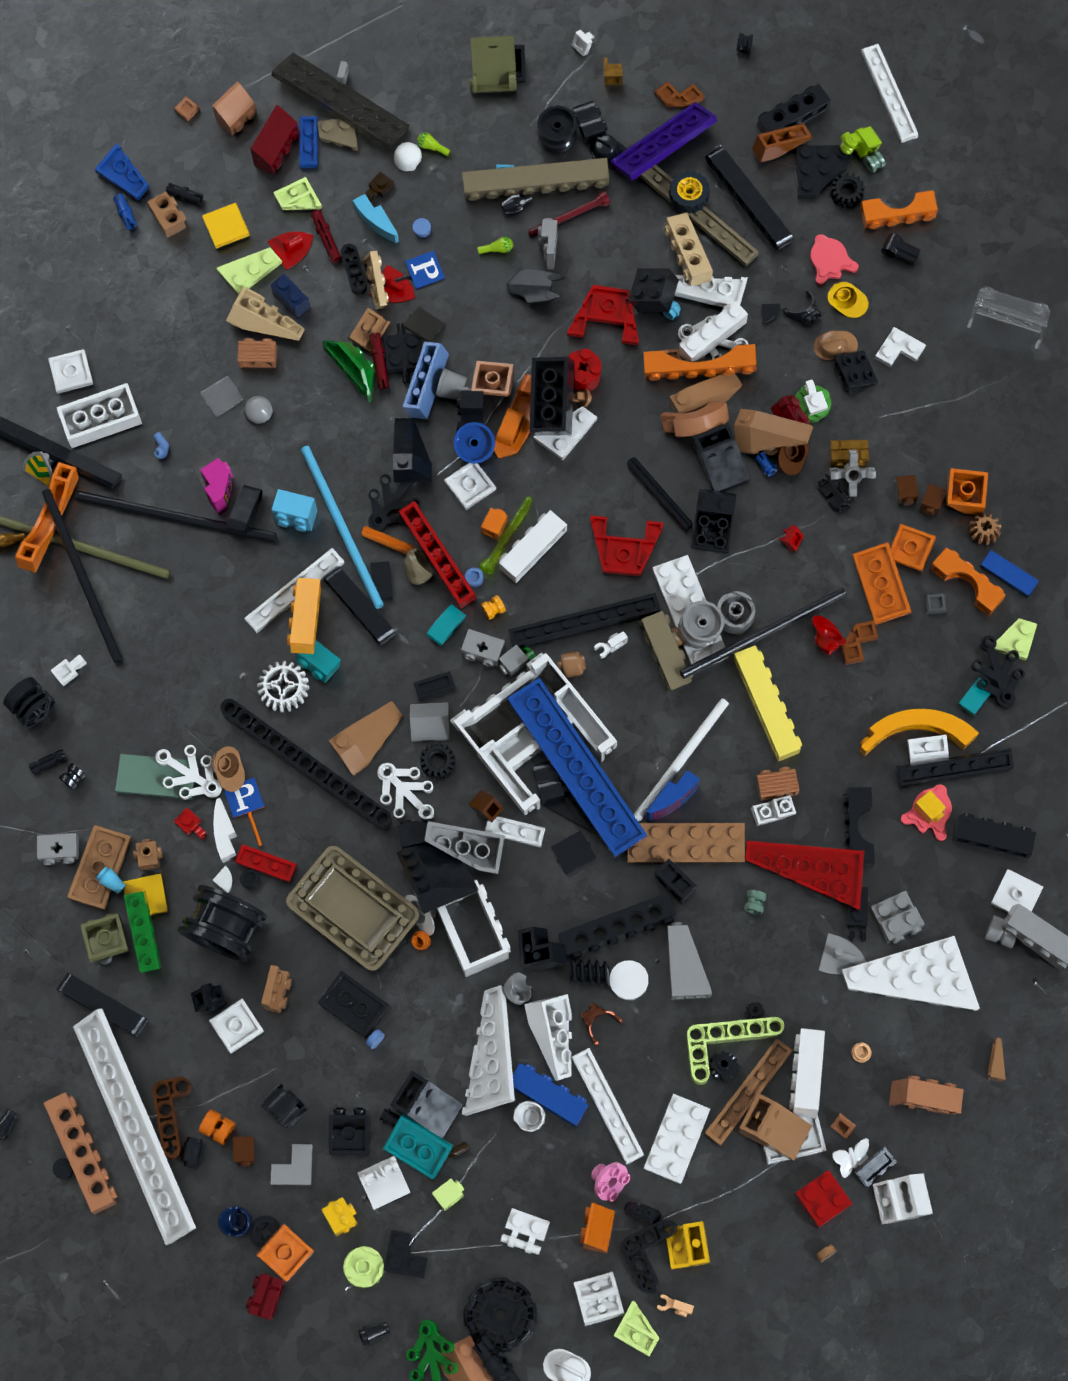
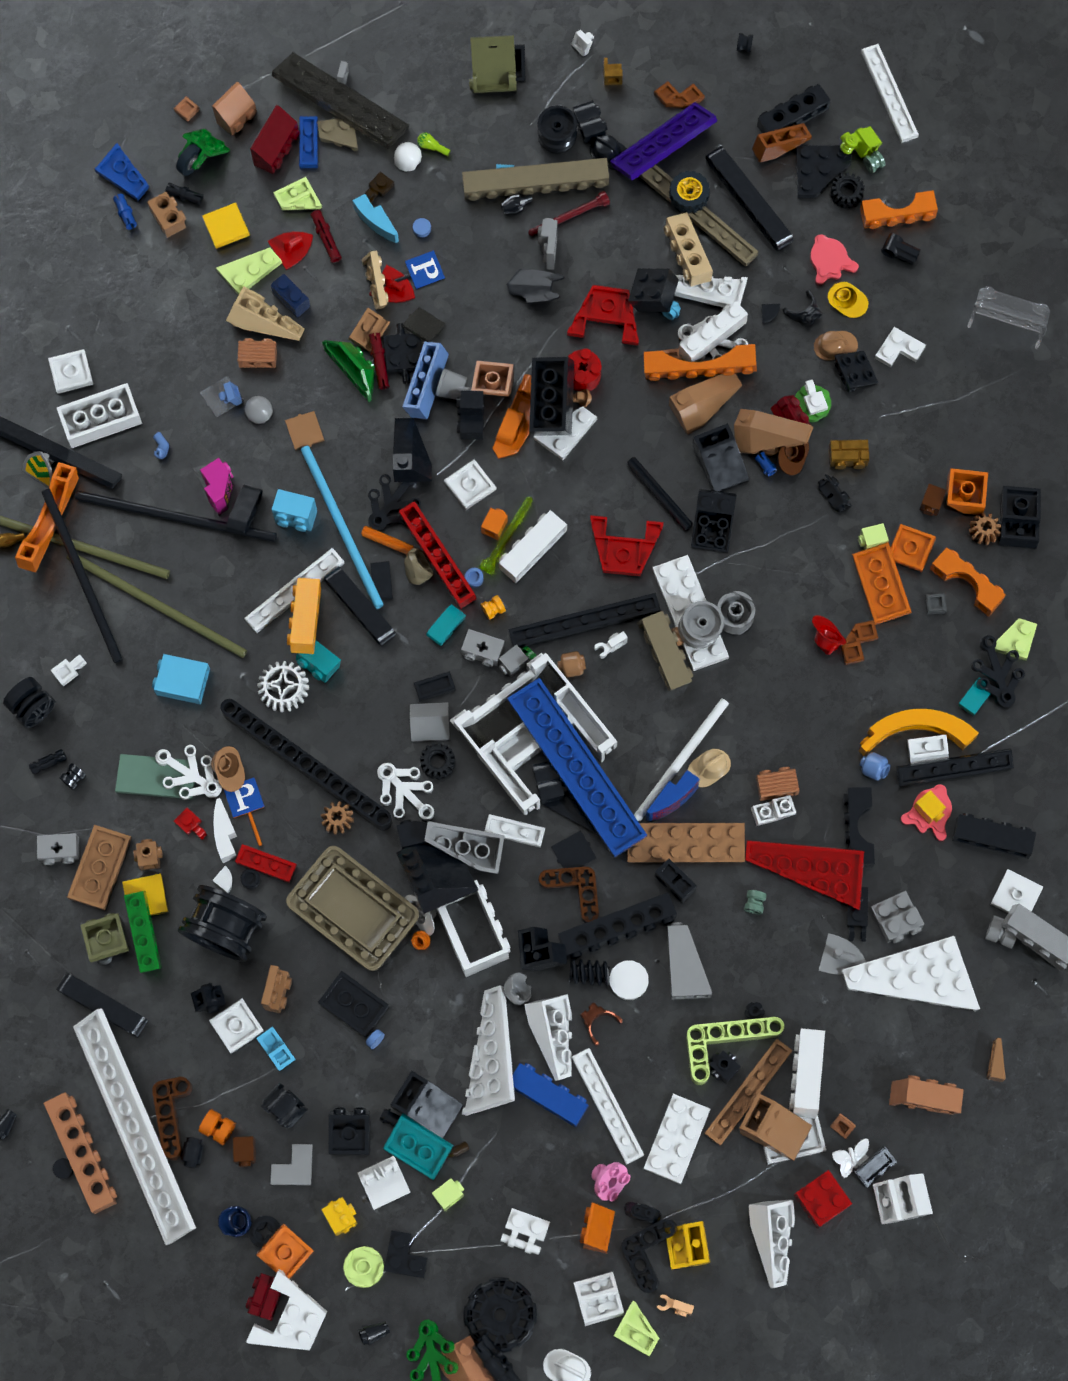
medium azure cone [96,867,126,894] -> none
medium nougat wedge [329,701,403,776] -> none
black beam [341,244,367,295] -> none
blue wheel [454,422,496,464] -> none
reddish brown brick [468,790,504,823] -> none
lime piece [477,236,513,254] -> none
white hair [513,1101,545,1132] -> none
nougat arch [660,402,729,437] -> none
black piece [680,588,847,679] -> none
light yellow brick [733,645,802,762] -> none
red tile [779,525,804,552] -> none
medium nougat tile [816,1244,837,1262] -> none
light grey pin [829,450,876,497] -> none
light nougat plate [851,1043,872,1063] -> none
reddish brown brick [894,475,919,506] -> none
blue tile [980,550,1039,597] -> none
none -> olive piece [66,555,247,658]
none -> medium azure brick [152,654,210,705]
none -> green plate [176,129,230,176]
none -> medium blue tile [218,382,243,406]
none -> white wing [246,1269,327,1350]
none -> medium azure slope [257,1026,296,1071]
none -> medium nougat piece [285,411,324,450]
none -> medium nougat gear [321,801,354,835]
none -> reddish brown beam [538,867,599,923]
none -> tan piece [688,749,731,787]
none -> white wedge [749,1200,795,1288]
none -> yellowish green brick [858,523,889,550]
none -> medium blue head [860,752,890,781]
none -> black slope [999,486,1041,549]

